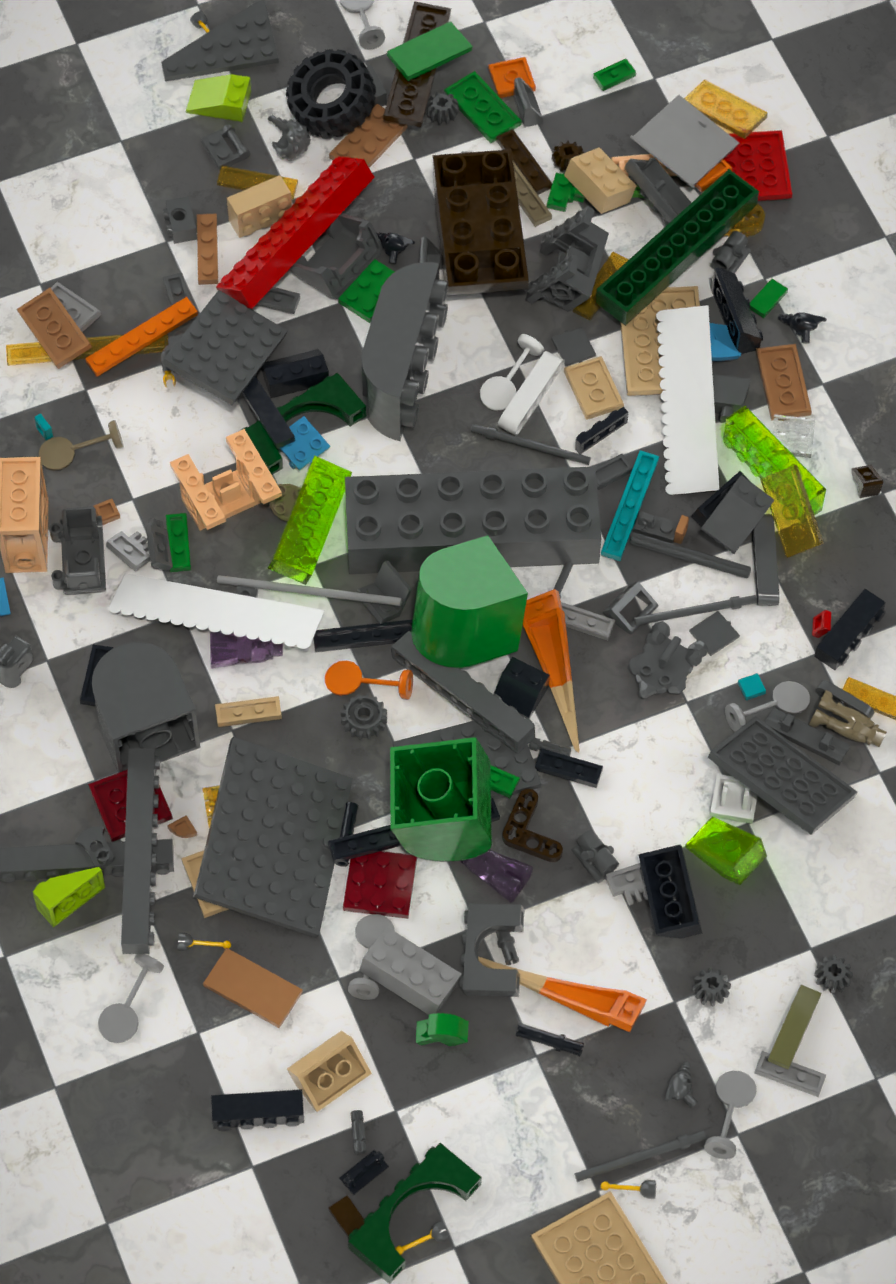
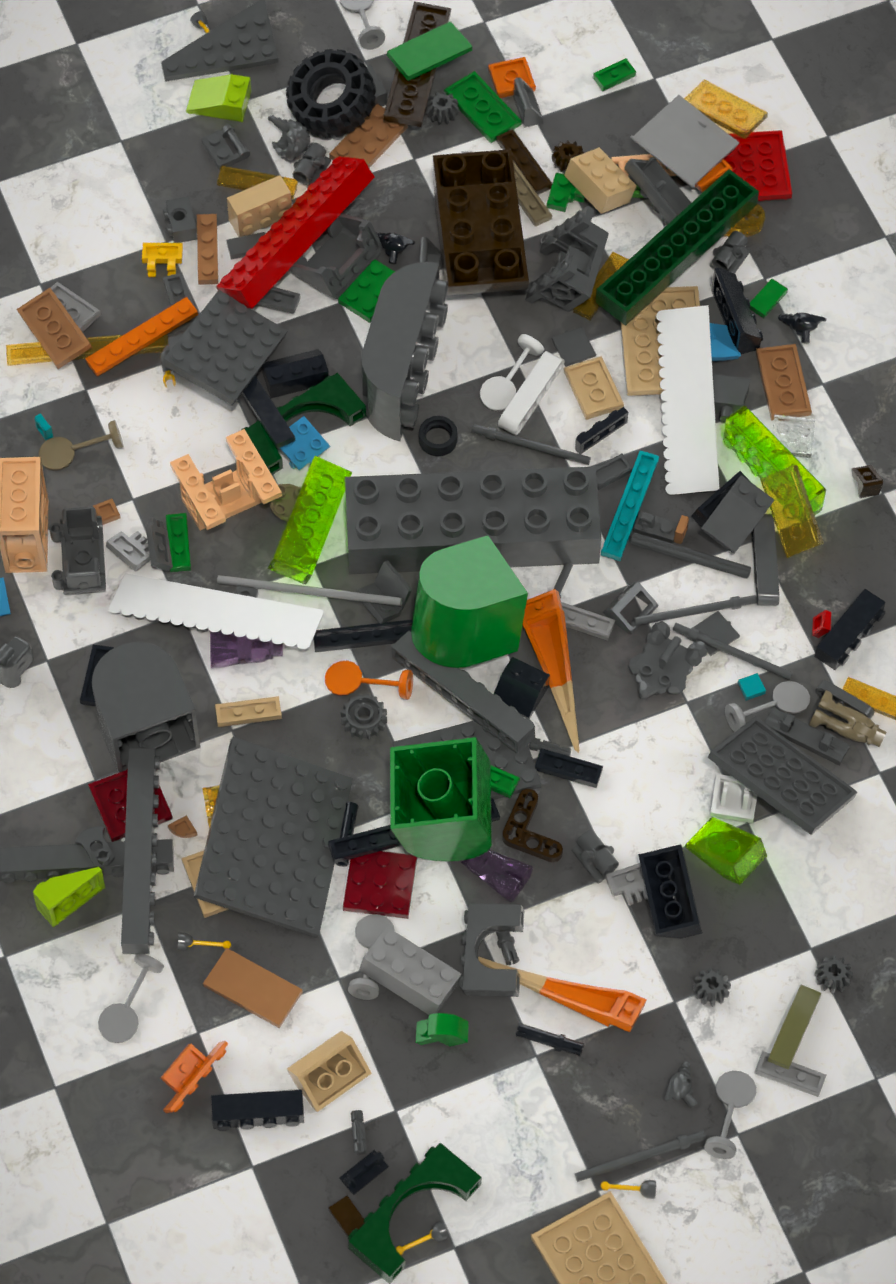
none -> yellow plate [142,243,183,277]
none -> orange bracket [161,1041,228,1113]
none -> dark grey tile [226,232,265,260]
none -> dark grey pin [292,142,331,188]
none -> black tyre [419,416,458,457]
none -> dark grey bar [673,623,793,680]

